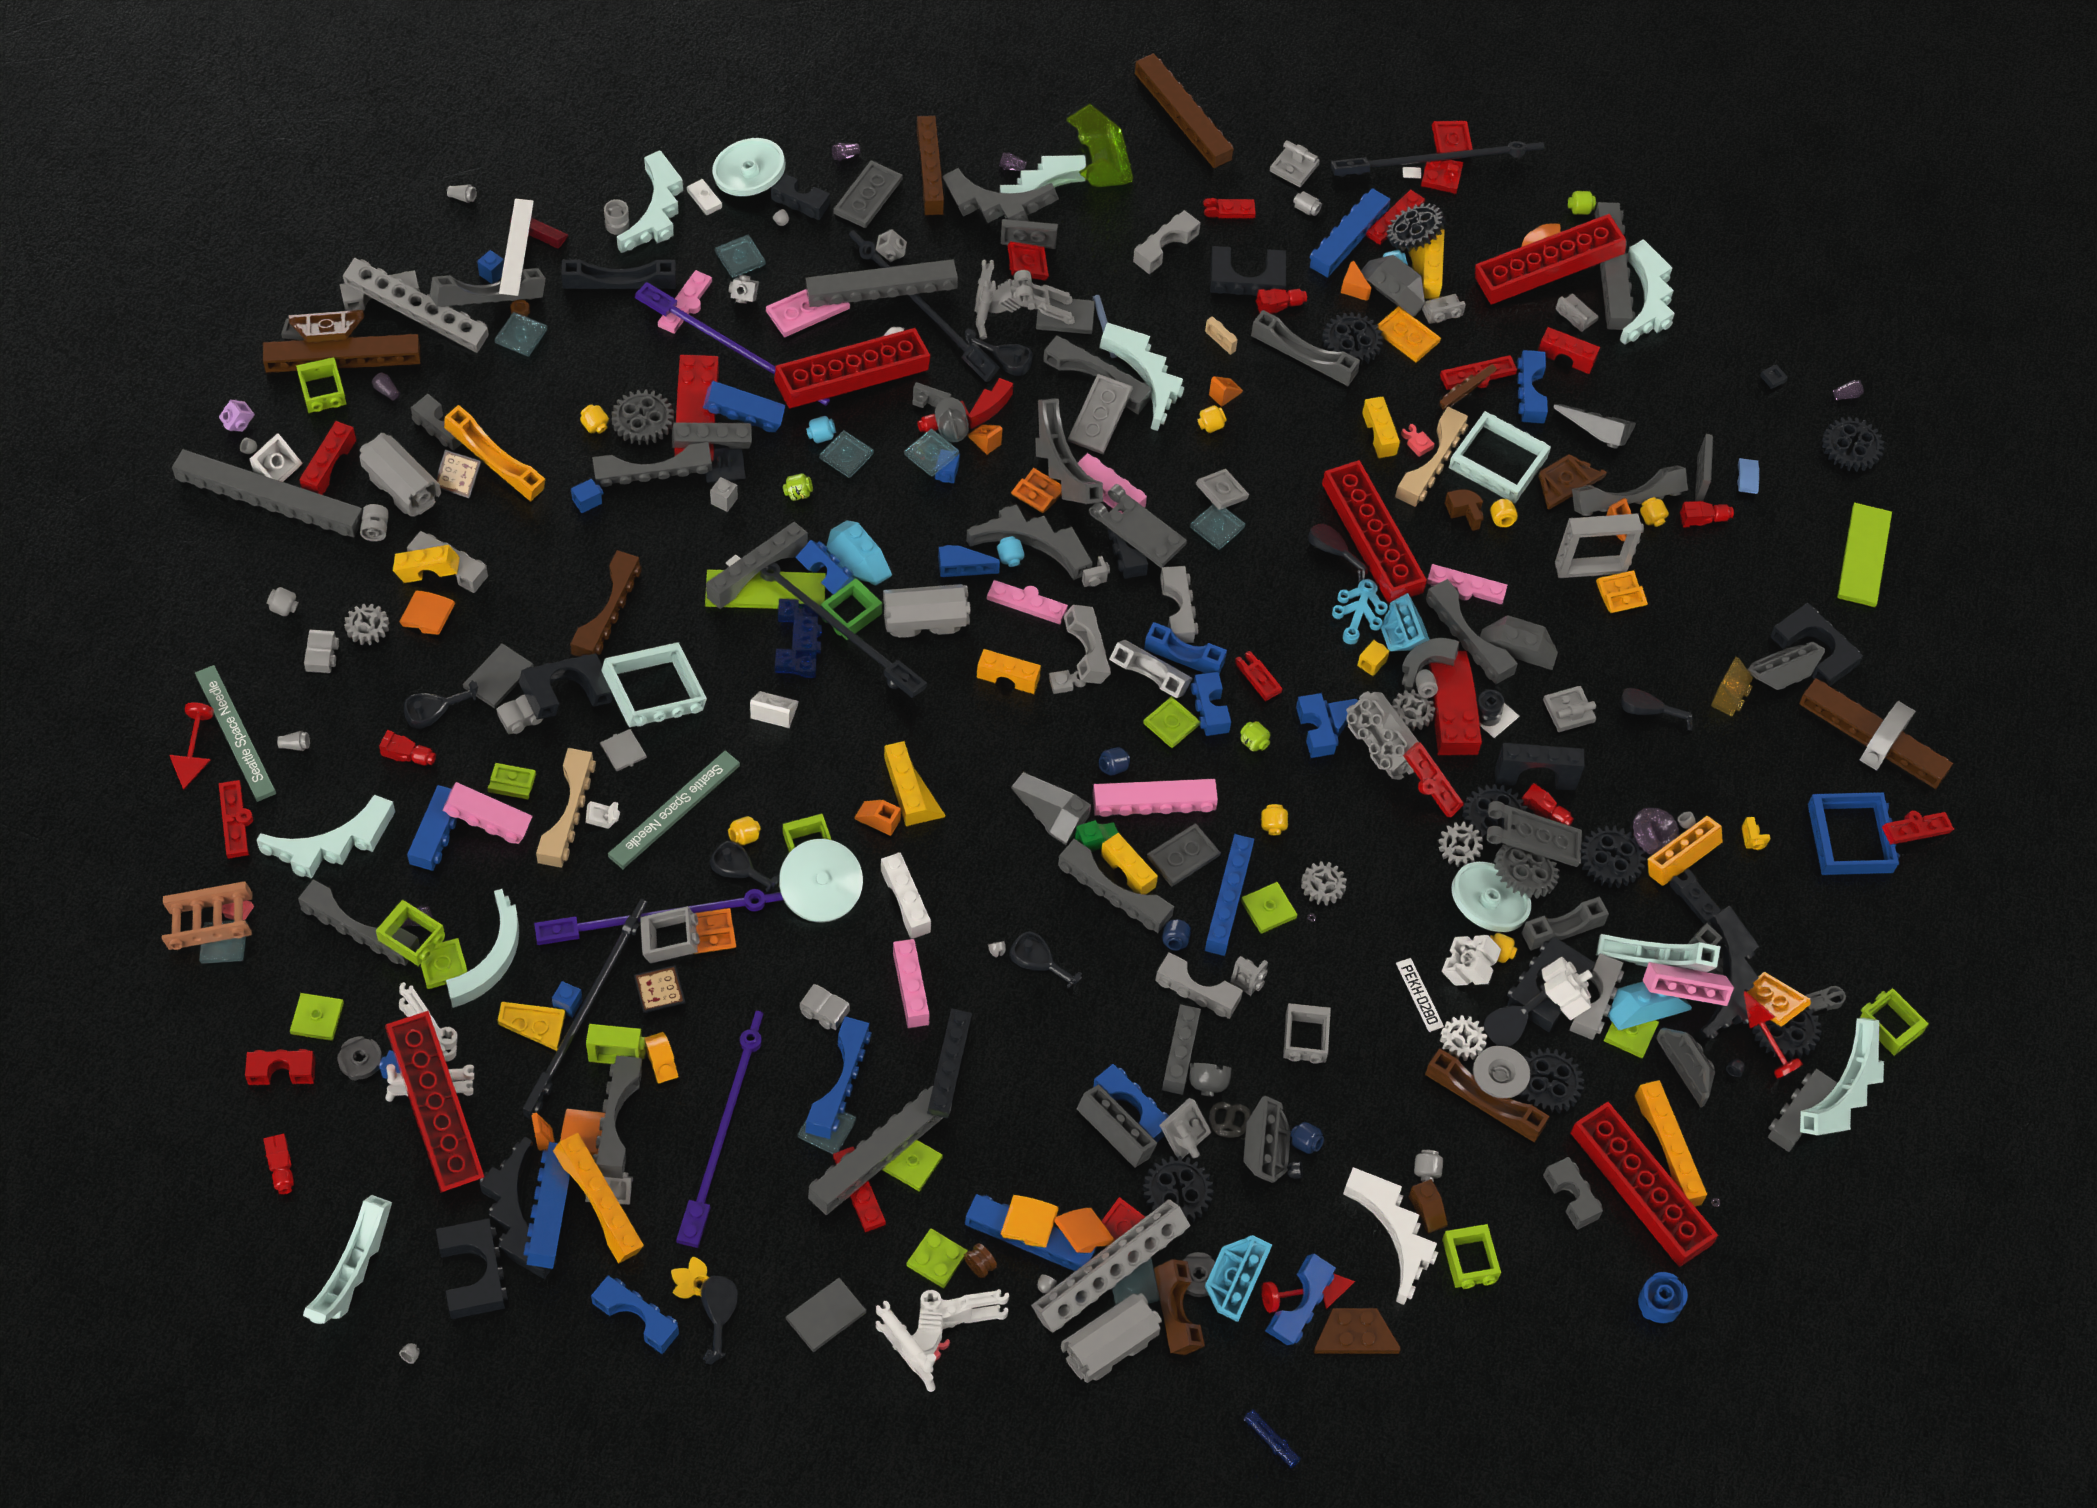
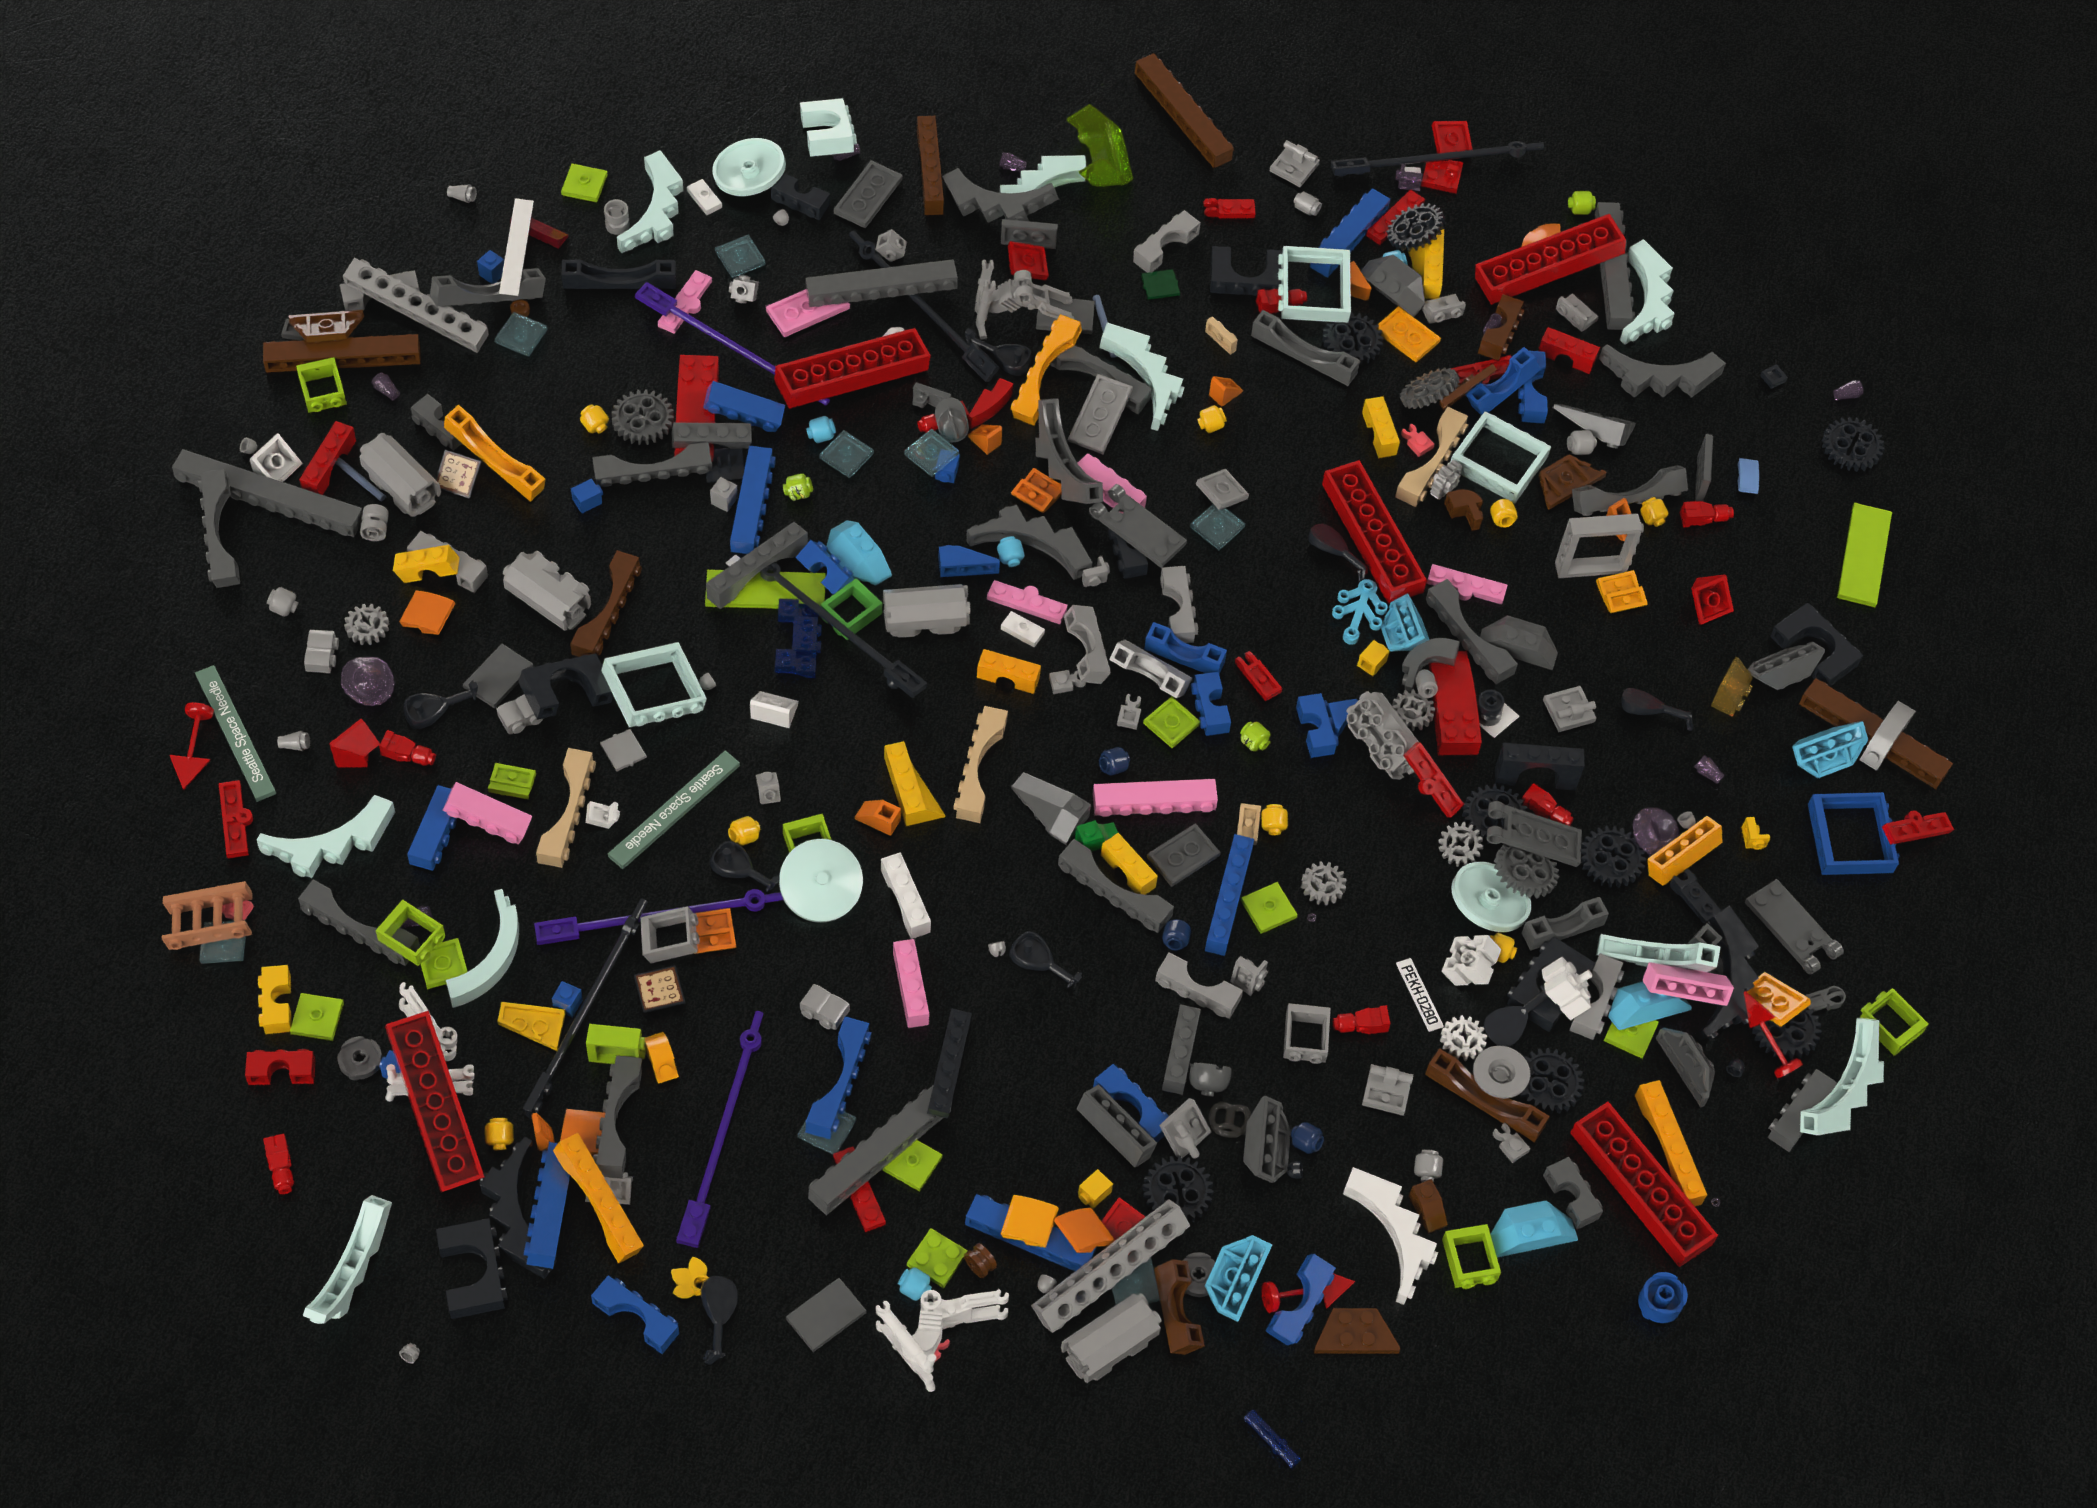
lavender brick [219,400,255,432] -> none
none -> dark grey arch [198,469,240,588]
none -> yellow arch [258,965,292,1034]
none -> red slope [329,719,380,768]
none -> sand blue bar [335,457,386,502]
none -> clear purple piece [341,657,395,706]
none -> yellow head [485,1118,514,1151]
none -> light grey brick [503,551,591,631]
none -> lime plate [561,164,607,202]
none -> light grey hinge [699,673,716,690]
none -> blue brick [730,446,776,554]
none -> light grey bracket [756,772,780,804]
none -> light aqua arch [800,98,857,157]
none -> medium azure head [898,1267,932,1301]
none -> tan arch [954,706,1008,823]
none -> white plate [1001,611,1045,647]
none -> light orange arch [1011,314,1082,426]
none -> yellow brick [1078,1169,1113,1209]
none -> light grey plate [1117,694,1141,730]
none -> dark green piece [1141,269,1180,300]
none -> tan plate [1237,803,1261,845]
none -> light aqua window [1278,246,1351,323]
none -> red piece [1332,1005,1390,1034]
none -> light grey plate [1362,1064,1413,1116]
none -> clear purple bracket [1395,164,1423,191]
none -> dark grey gear [1400,368,1460,409]
none -> light grey gear [1430,460,1463,499]
none -> blue arch [1466,347,1541,416]
none -> reddish brown arch [1478,294,1525,361]
none -> clear purple cone [1483,313,1502,334]
none -> medium azure wedge [1490,1201,1578,1257]
none -> light grey plate [1493,1123,1530,1163]
none -> light grey head [1567,430,1597,455]
none -> dark grey arch [1599,344,1726,397]
none -> red slope [1691,575,1734,625]
none -> clear purple cone [1694,755,1724,784]
none -> dark grey hinge [1745,879,1844,975]
none -> medium azure wedge [1792,721,1868,778]

